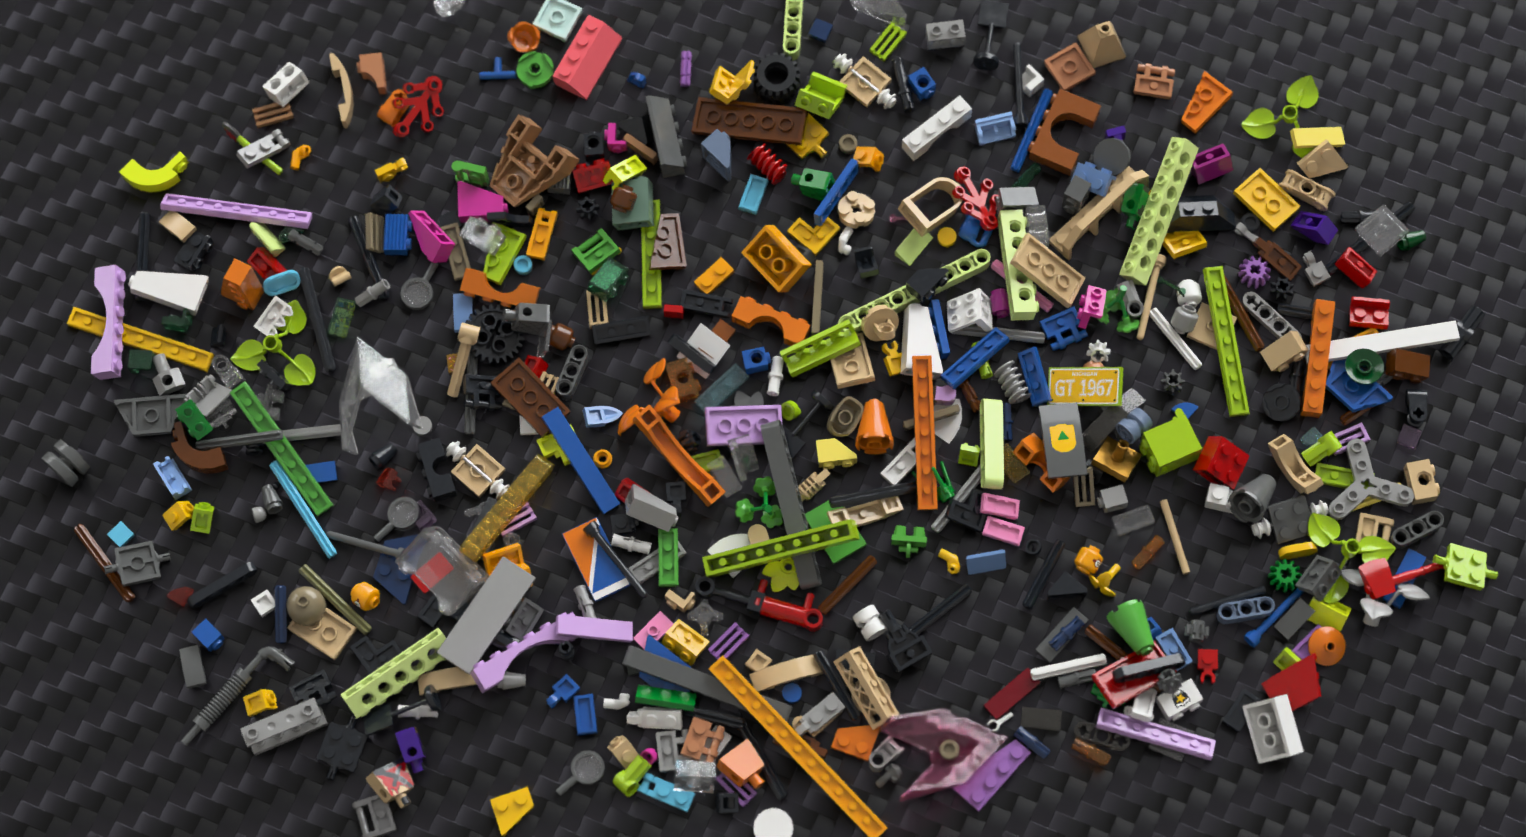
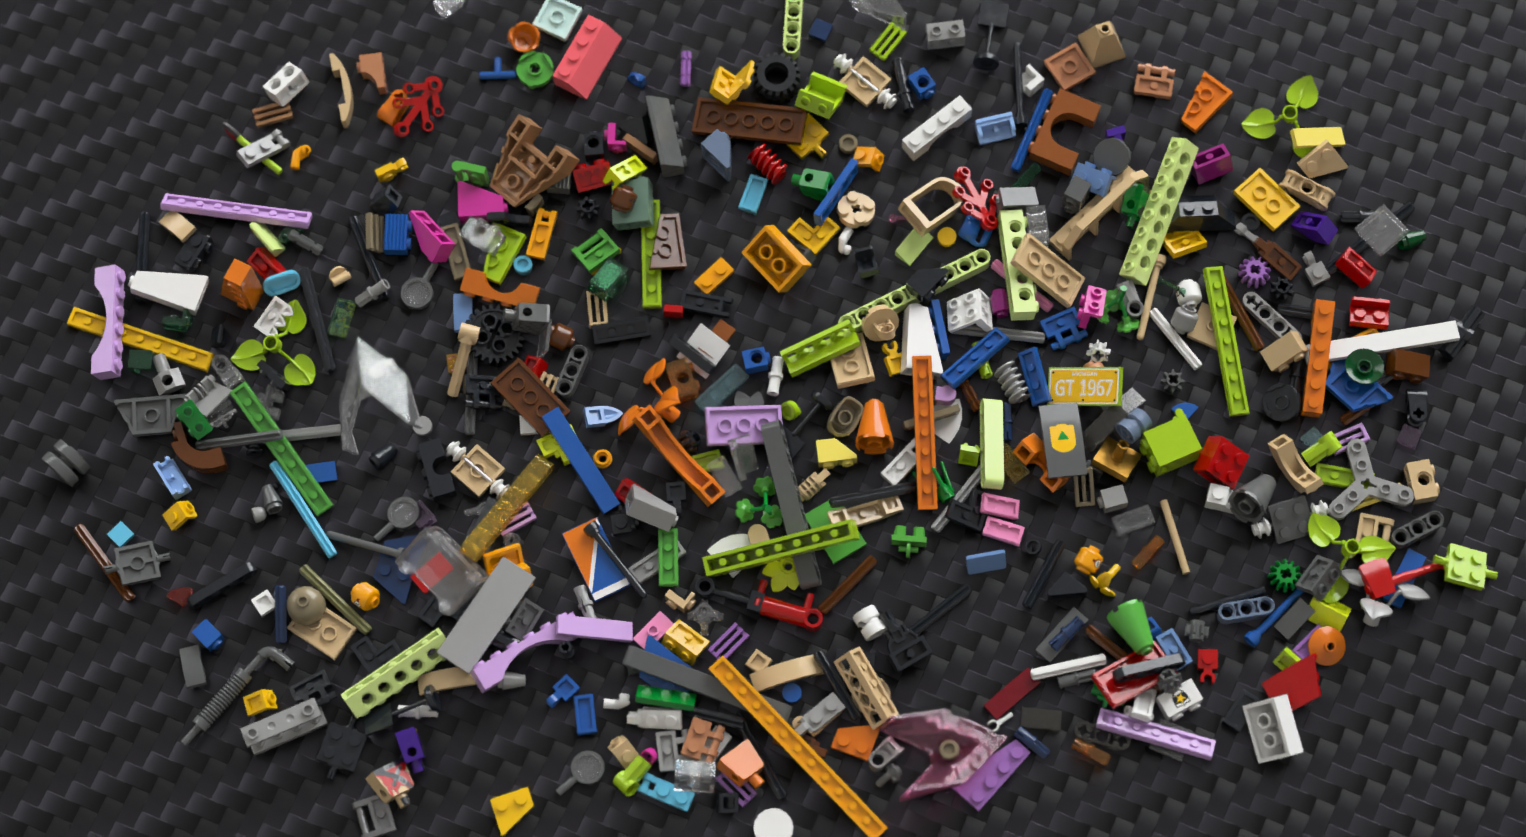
neon yellow arch [119,152,189,192] -> none
lime bracket [190,502,215,534] -> none
clear red tile [376,467,402,491] -> none
white pin [611,534,652,555] -> none
orange arch [732,296,811,346] -> none
dark tan tile [811,260,824,336] -> none
yellow arm [938,548,960,574] -> none
yellow tile [1278,542,1318,560] -> none

